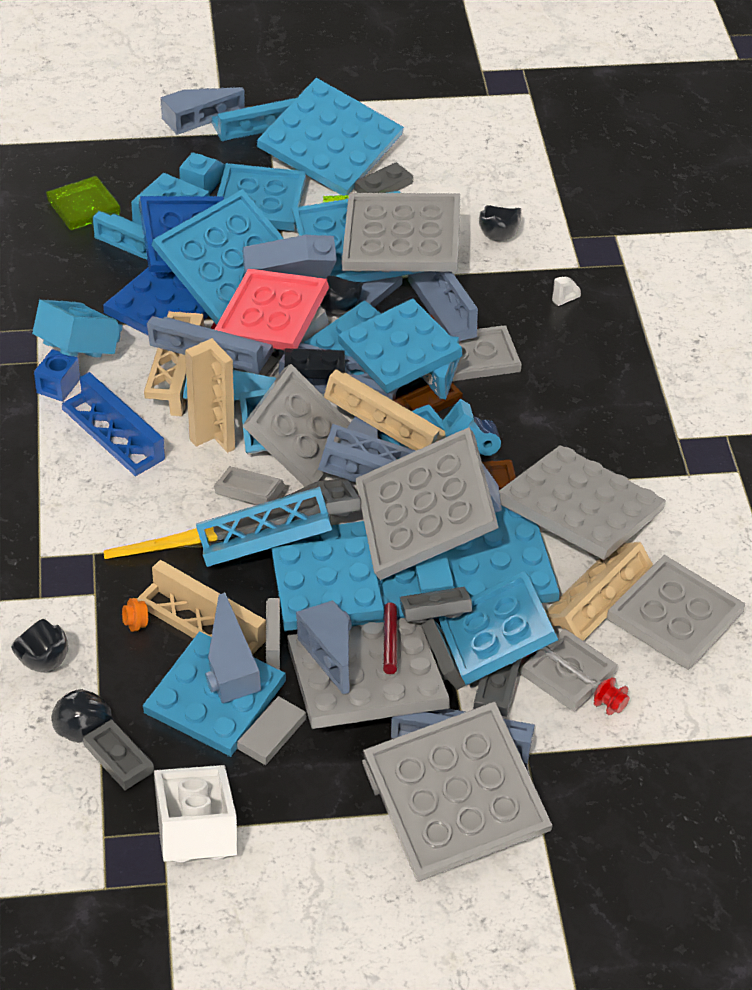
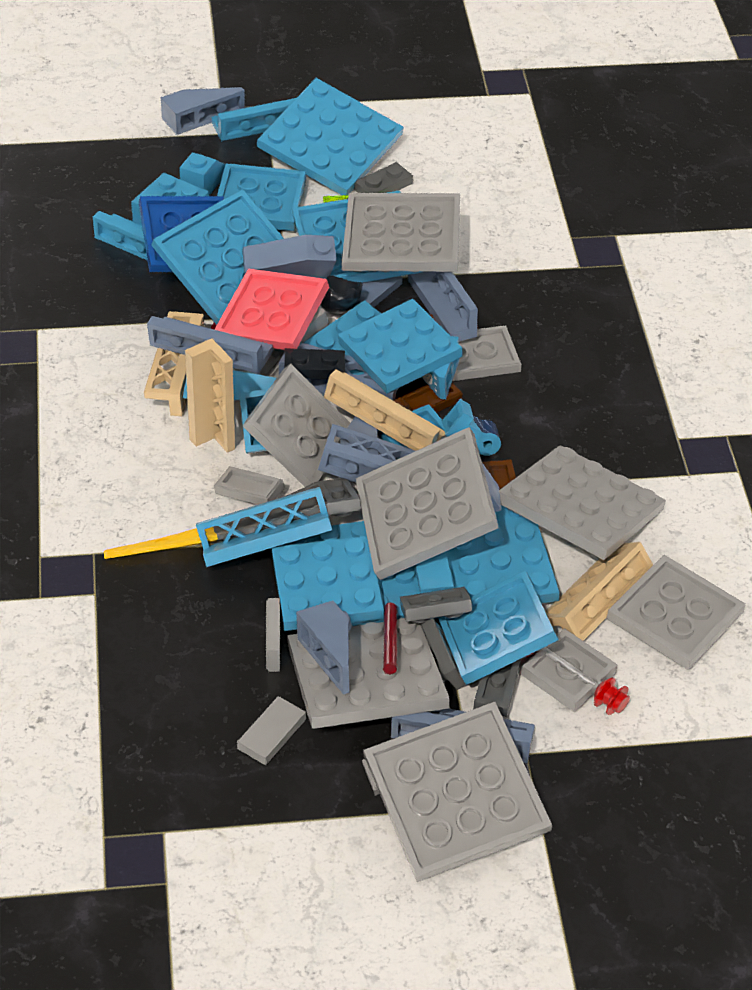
black hair [11,619,69,672] -> none
dark azure hinge [32,300,122,358] -> none
blue brick [34,349,80,402] -> none
clear neon green tile [47,176,120,230] -> none
black hair [51,689,113,743] -> none
blue fence [61,372,165,477] -> none
dark grey plate [83,719,154,790] -> none
blue plate [103,267,209,335] -> none
orange plate [122,598,148,632] -> none
tan fence [137,560,266,655] -> none
dark azure plate [143,631,286,757] -> none
white slope [154,765,237,863] -> none
sand blue slope [205,593,261,703] -> none
black hair [479,205,521,241] -> none
white tile [552,277,581,306] -> none

